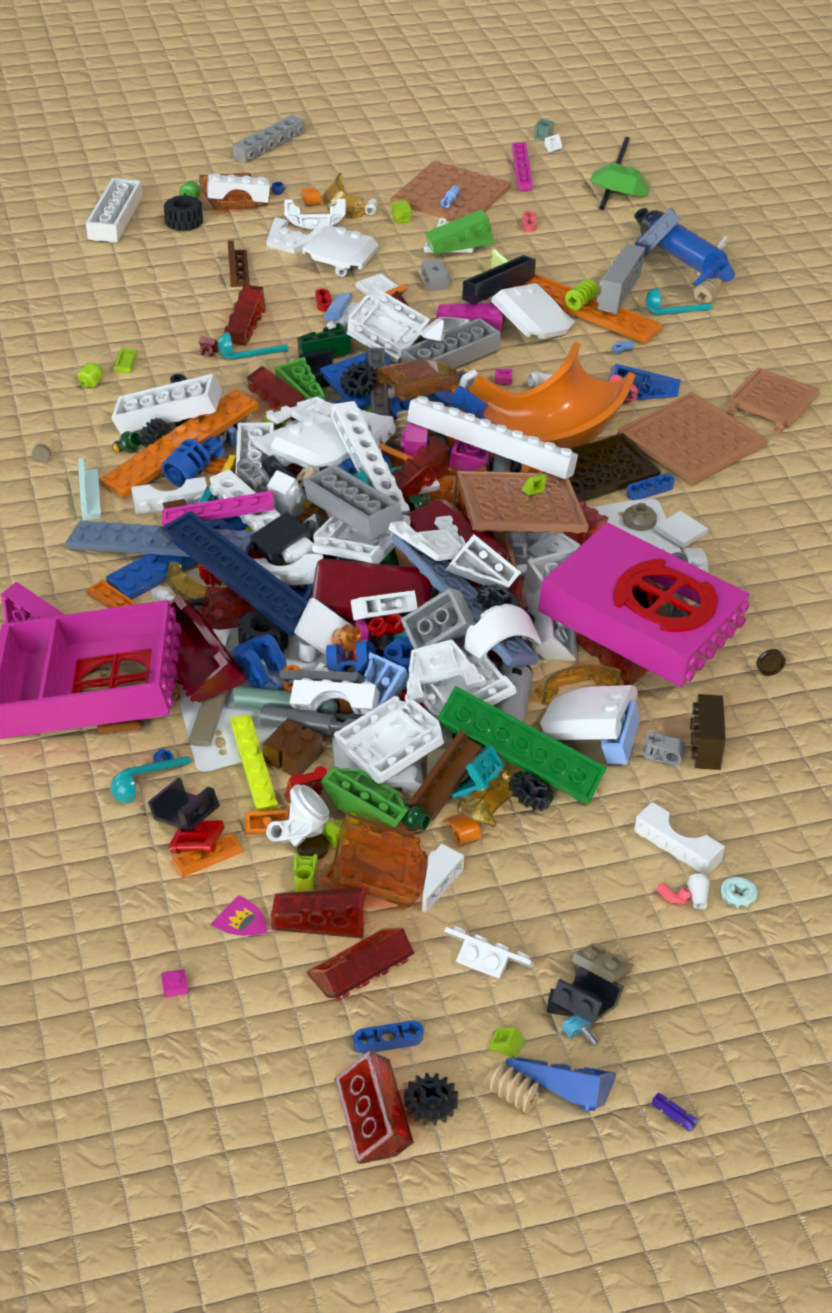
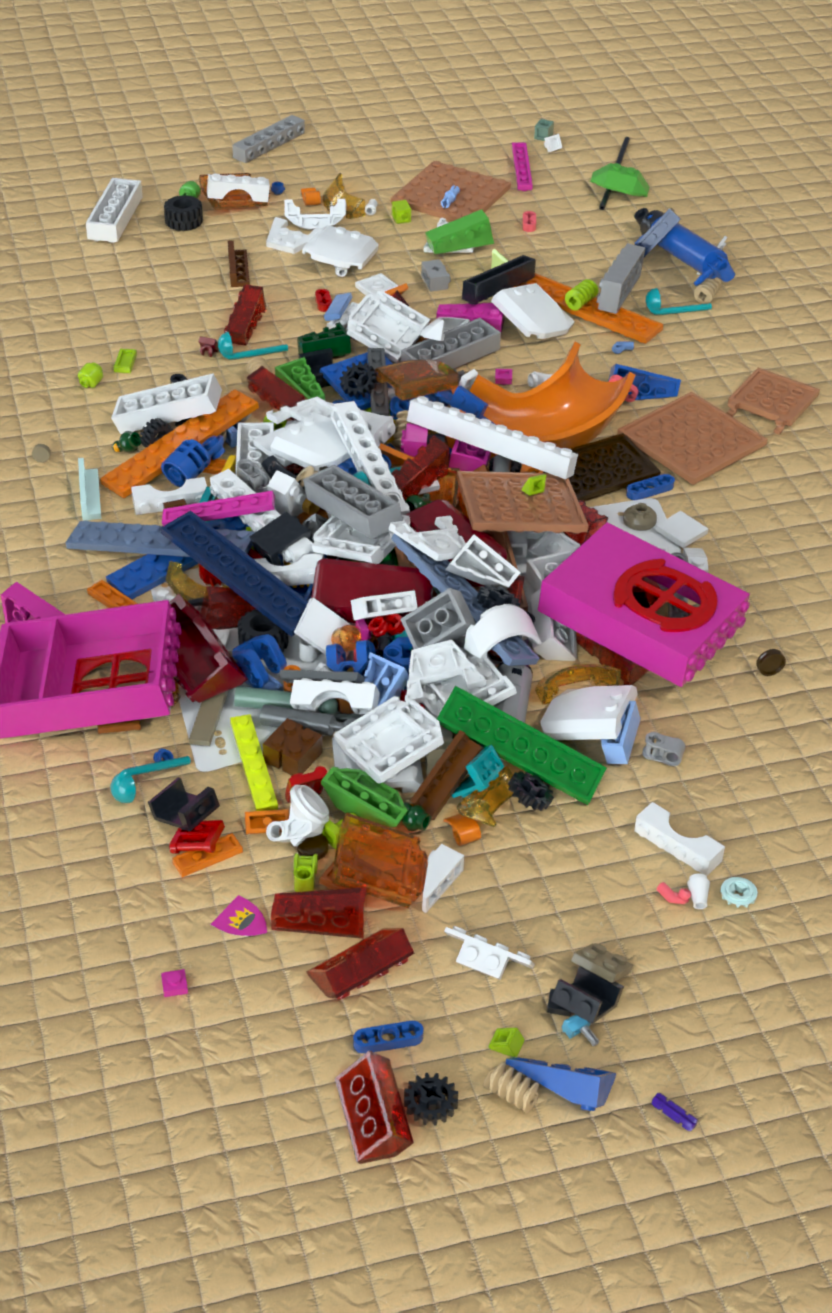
dark brown brick [690,694,726,770] -> none

